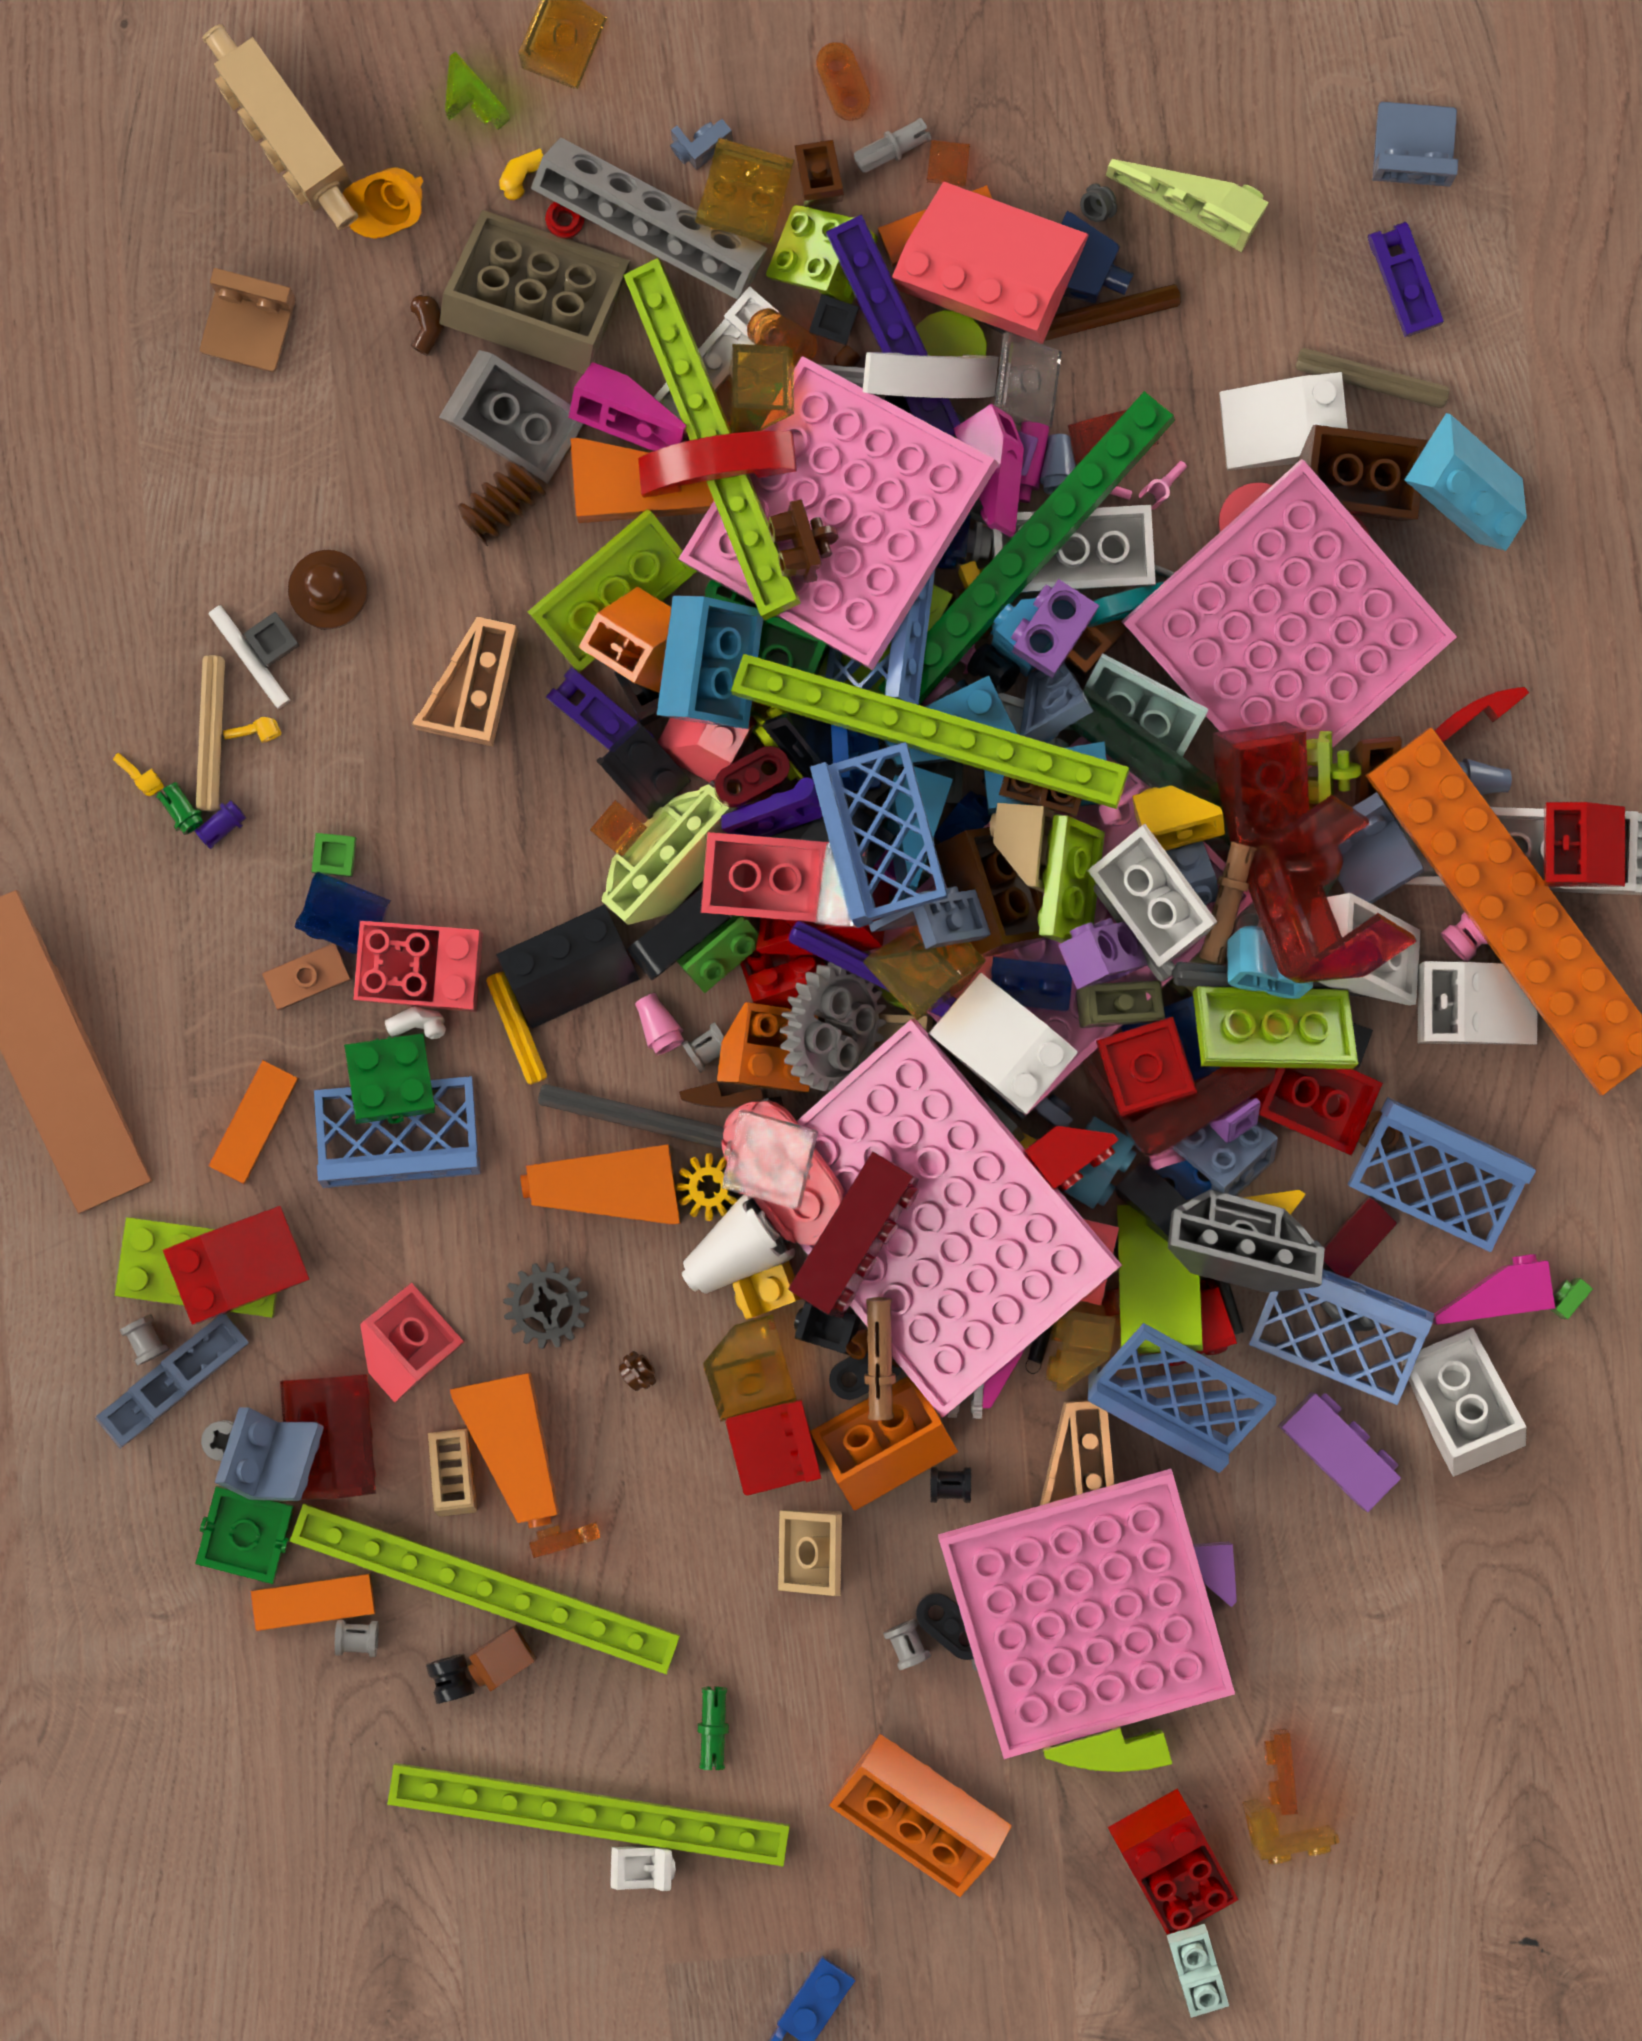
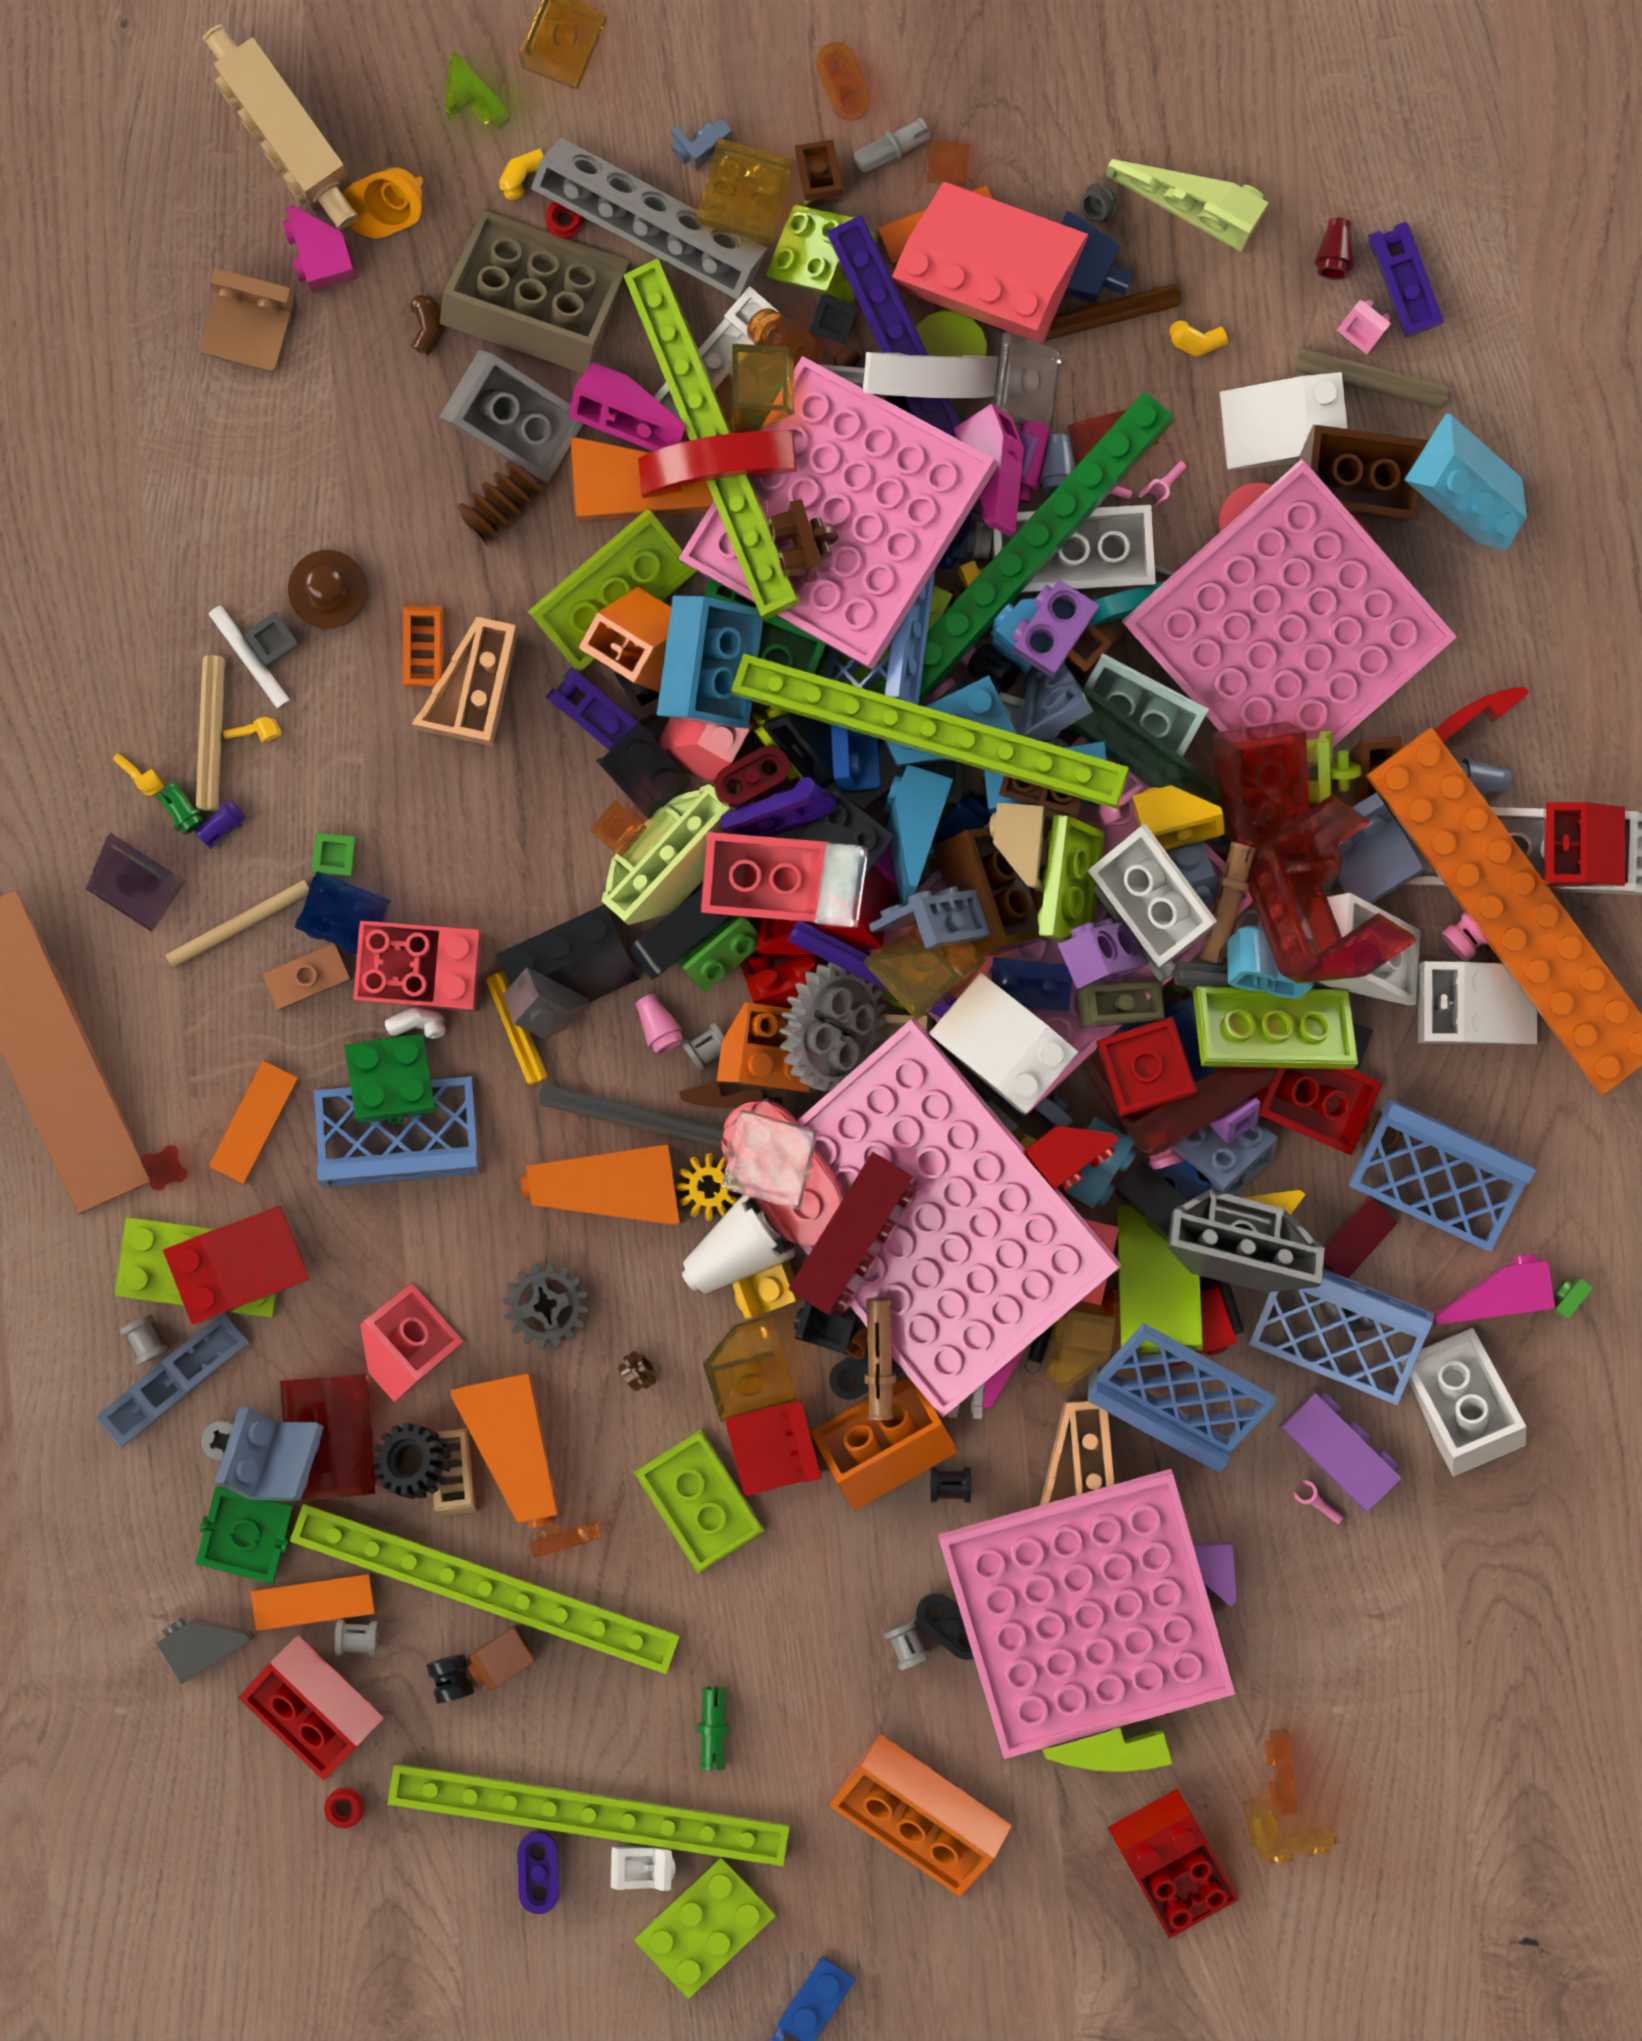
tan slope [778,1510,842,1596] -> none
medium blue fence [810,742,949,928] -> none
light aqua slope [1167,1924,1229,2018] -> none
sand blue bracket [1372,102,1458,187] -> none
none -> slope [86,833,186,932]
none -> clear red plate [141,1145,187,1191]
none -> dark grey slope [156,1617,255,1684]
none -> tan bar [165,879,312,968]
none -> red slope [238,1635,384,1781]
none -> dark pink slope [282,206,357,291]
none -> red plate [324,1787,365,1829]
none -> black tyre [372,1423,451,1499]
none -> orange slope [402,604,444,687]
none -> flat silver slope [503,967,589,1039]
none -> dark purple plate [517,1831,560,1914]
none -> lime plate [633,1857,776,1999]
none -> lime tile [634,1429,765,1573]
none -> yellow arm [1169,320,1229,356]
none -> bright pink hand [1294,1480,1344,1525]
none -> dark red cone [1315,218,1354,280]
none -> bright pink tile [1336,299,1391,355]

